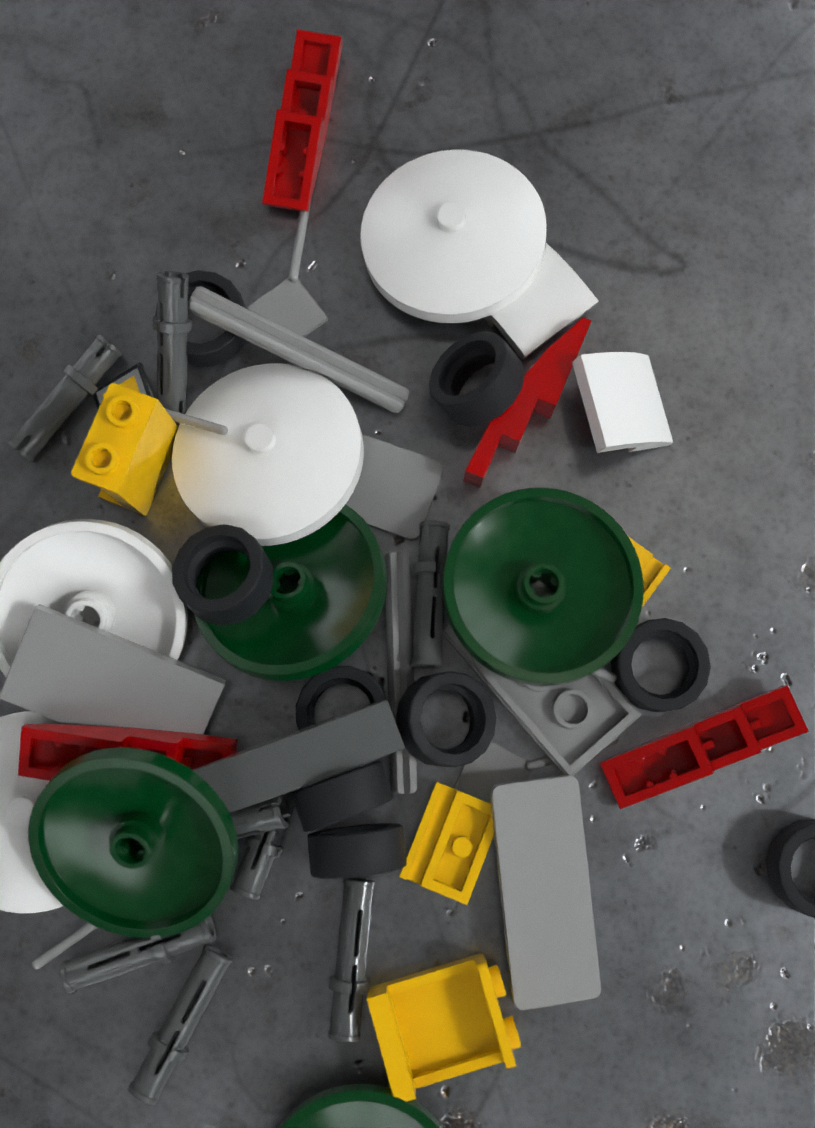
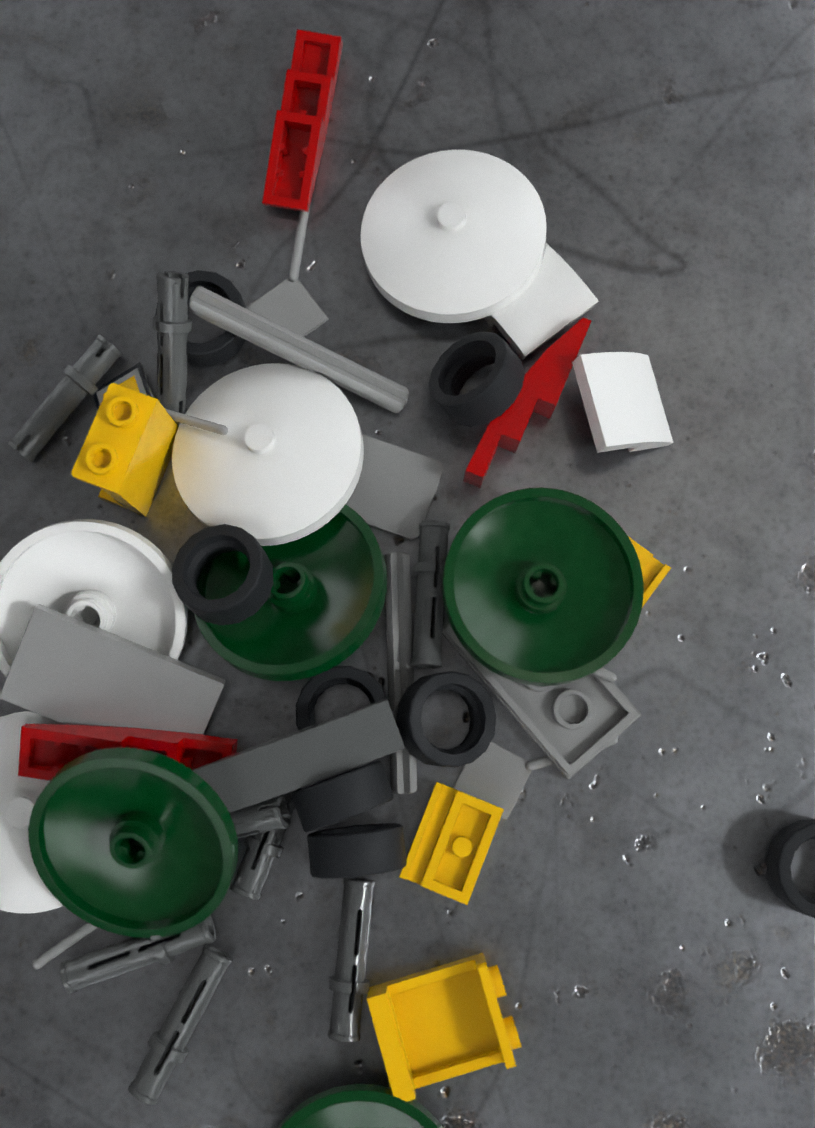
light grey piece [490,775,601,1011] -> none
red slope [600,684,809,809] -> none
black tyre [611,618,711,712] -> none

